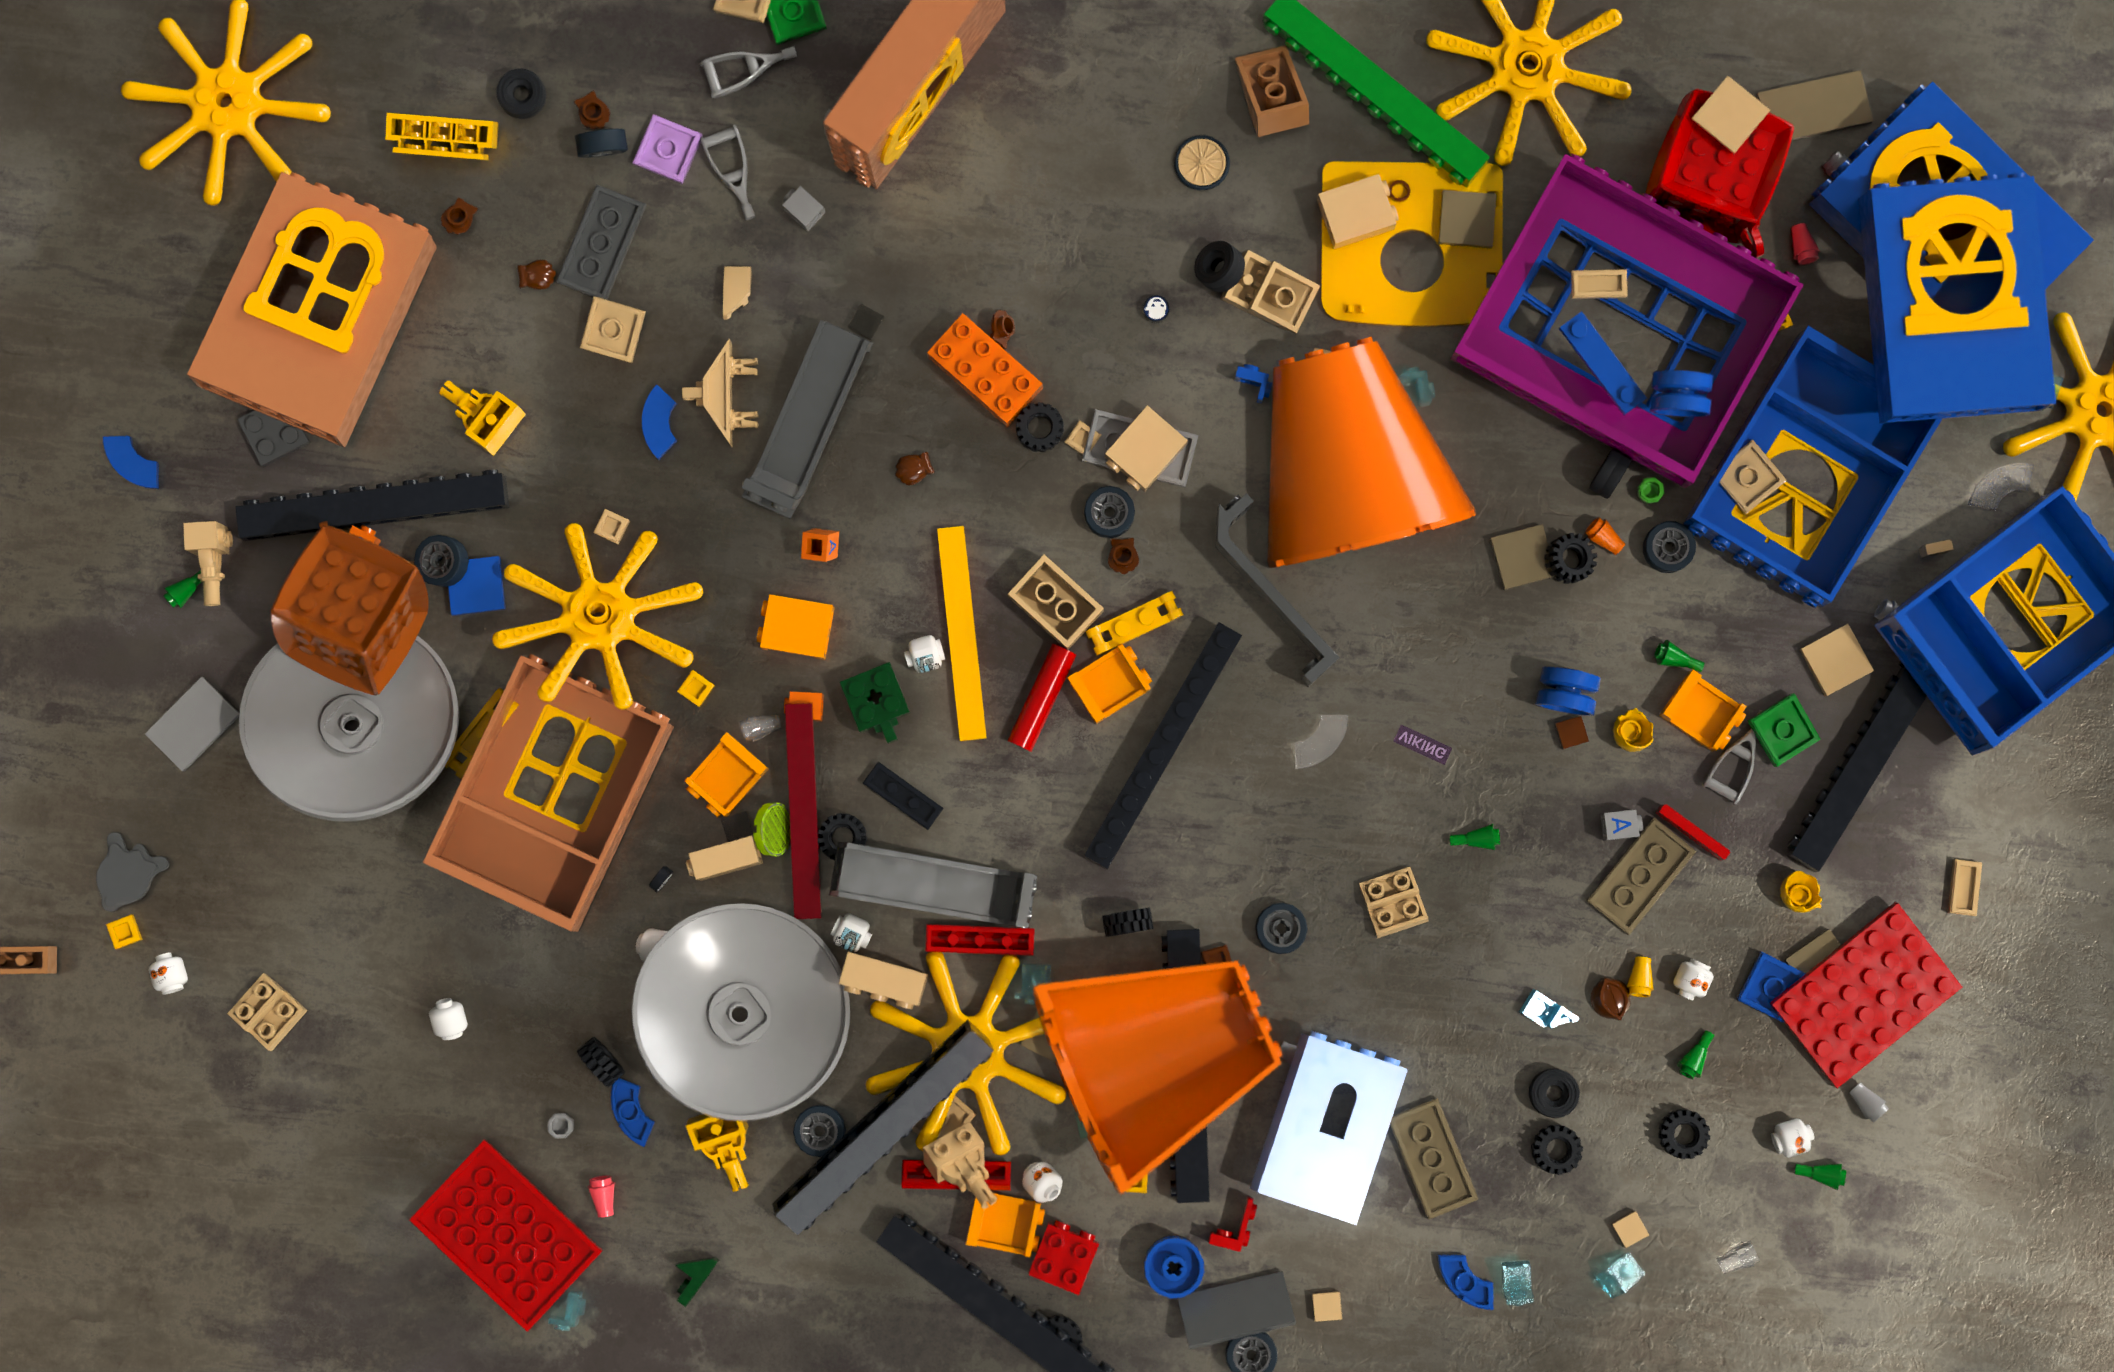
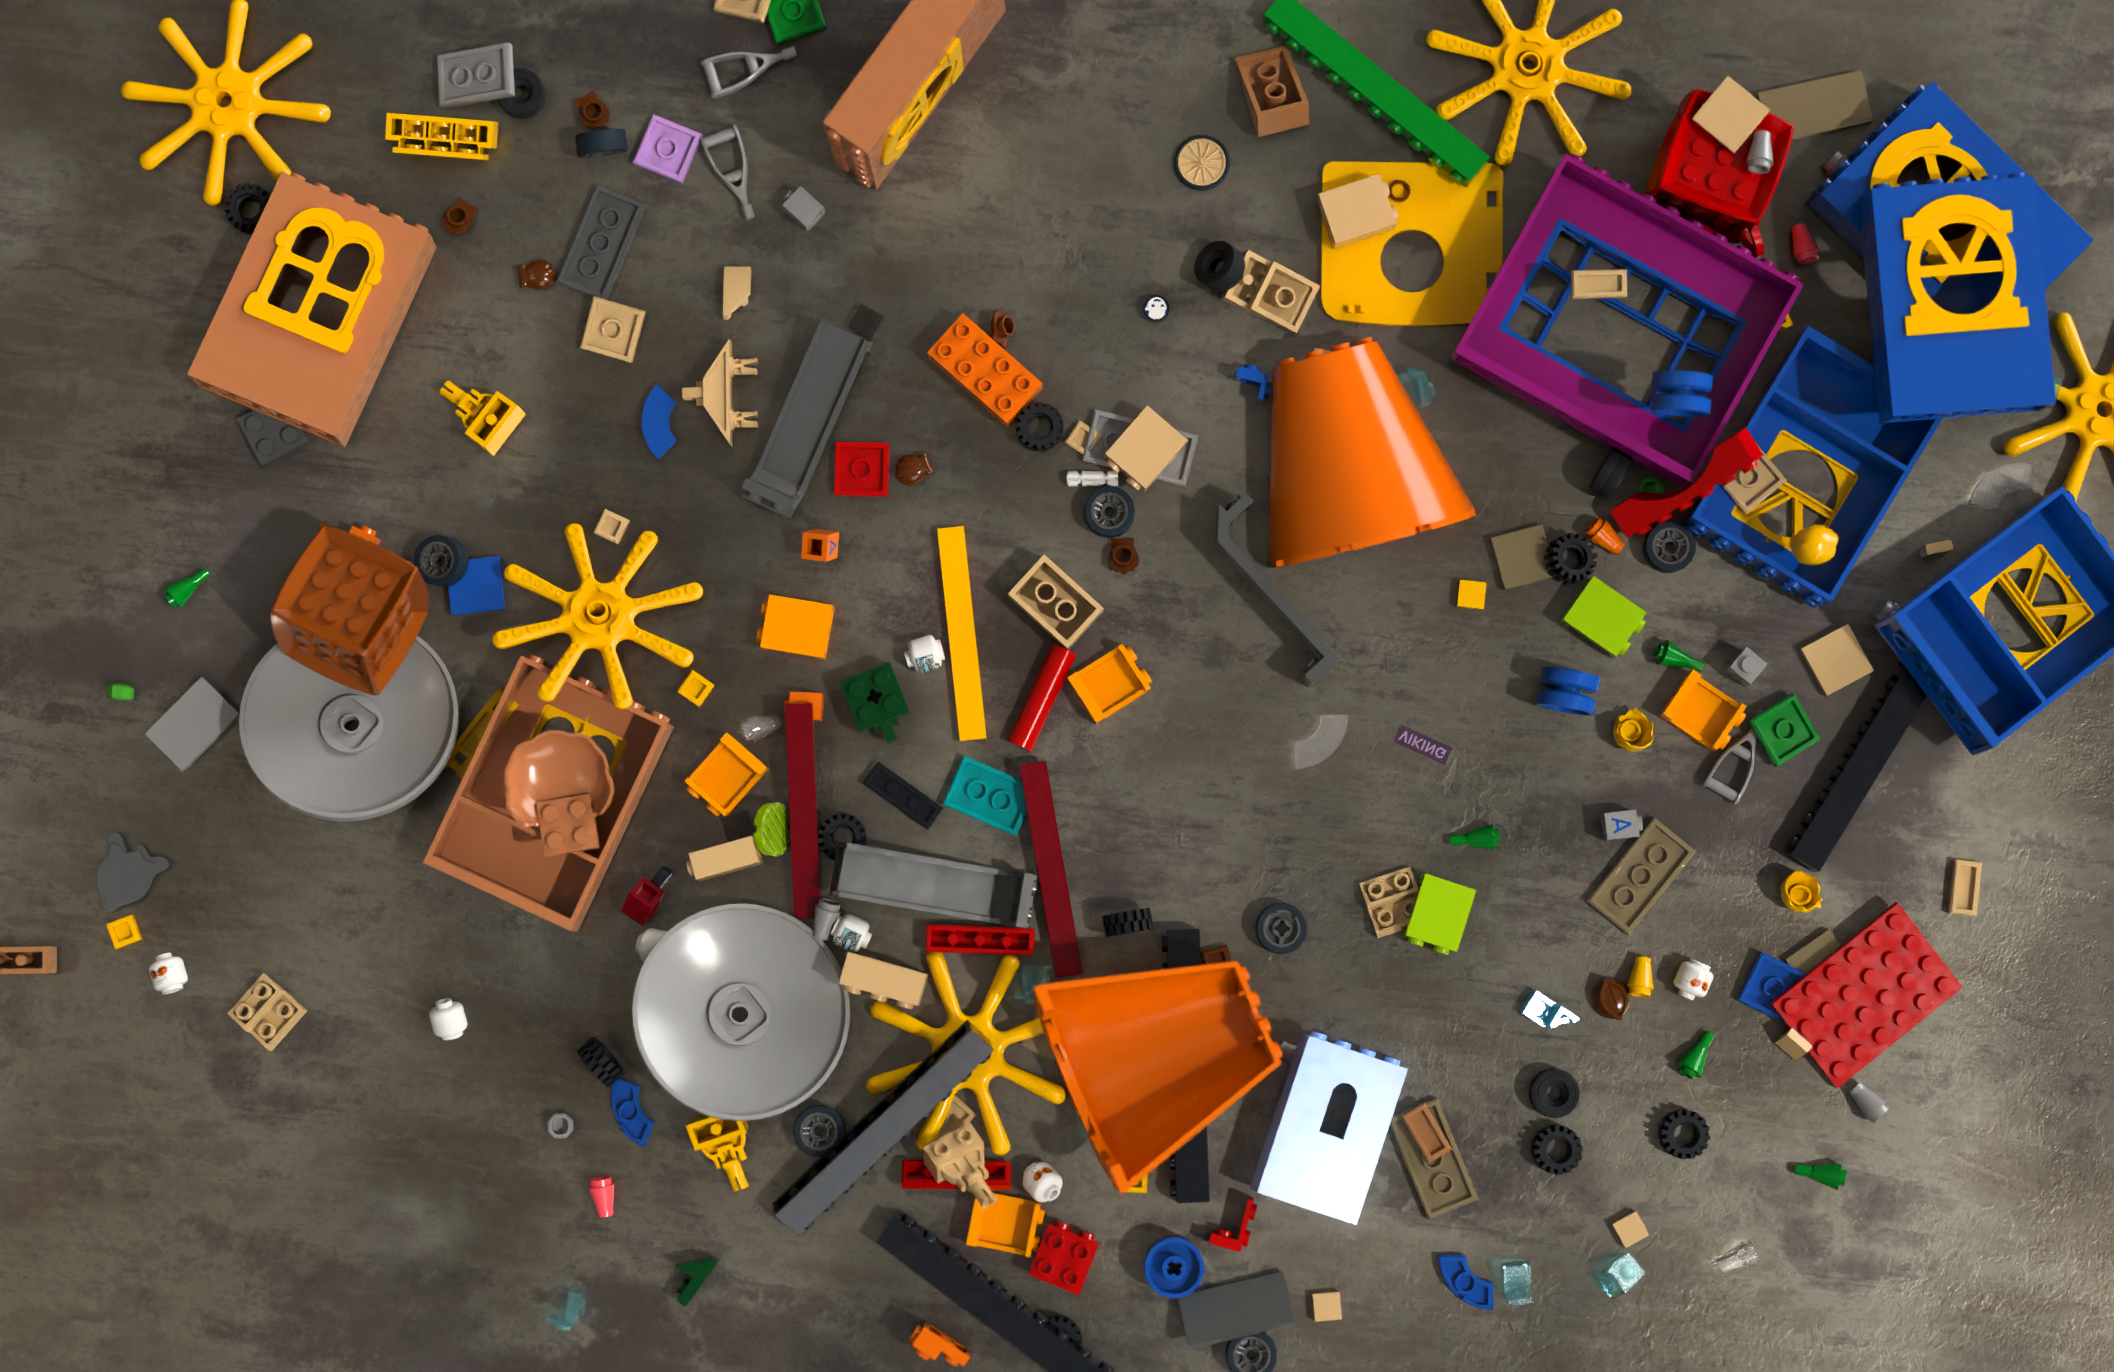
blue tile [103,436,159,489] -> none
tan brick [183,521,233,606] -> none
black brick [235,470,509,541] -> none
red plate [409,1139,603,1332] -> none
black brick [1084,622,1242,870] -> none
yellow plate [1085,591,1184,656] -> none
dark tan tile [1438,190,1496,249] -> none
reddish brown tile [1555,716,1589,750] -> none
blue plate [1559,311,1647,415] -> none
red tile [1655,804,1730,861] -> none
white head [1771,1118,1814,1158] -> none
none -> bright green tile [106,683,135,701]
none -> black tyre [224,183,270,234]
none -> light grey tile [437,42,515,109]
none -> nougat animal [504,730,614,857]
none -> dark red brick [621,877,665,926]
none -> light grey cone [813,898,842,940]
none -> red tile [834,442,890,497]
none -> orange plate [908,1321,972,1367]
none -> teal tile [942,756,1027,837]
none -> dark red tile [1019,761,1083,978]
none -> white axle [1067,471,1119,486]
none -> medium nougat tile [1401,1102,1452,1163]
none -> lime panel [1402,873,1476,955]
none -> yellow tile [1456,580,1487,610]
none -> lime panel [1560,576,1647,658]
none -> red arch [1610,428,1763,538]
none -> light grey brick [1724,647,1767,687]
none -> light grey cone [1746,130,1773,174]
none -> tan tile [1775,1028,1812,1061]
none -> yellow hair [1791,524,1838,565]

